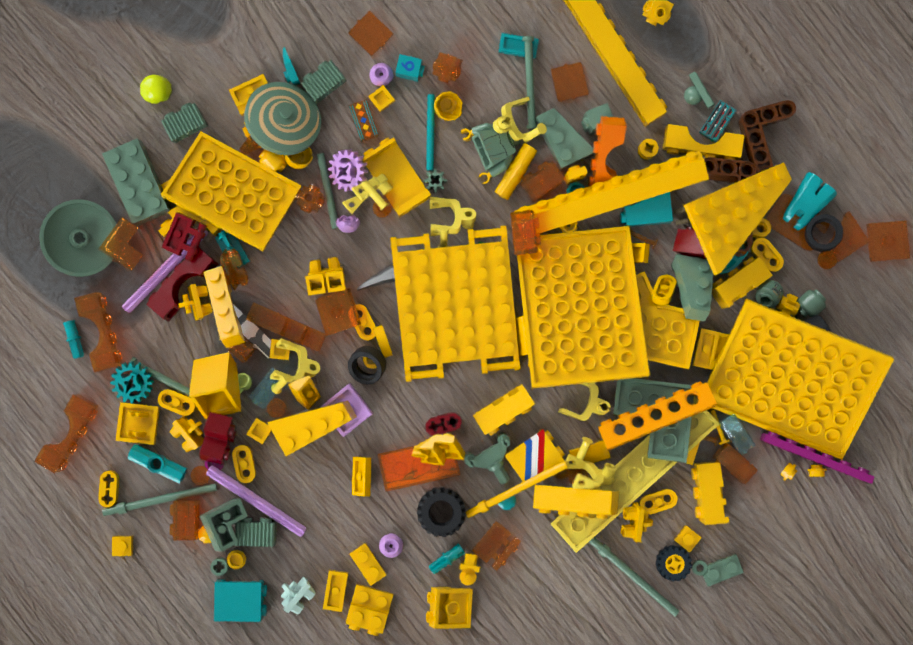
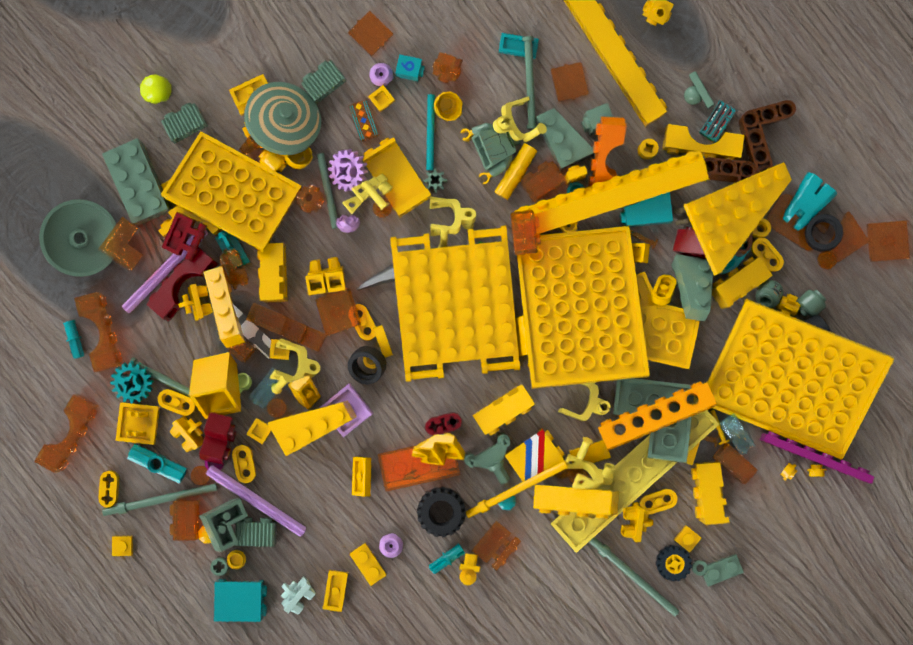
teal plate [283,47,301,86] -> none
yellow plate [345,584,393,636] -> none
yellow plate [426,587,473,629] -> none
yellow wing [692,328,729,370] -> none
none -> yellow wedge [257,243,288,303]

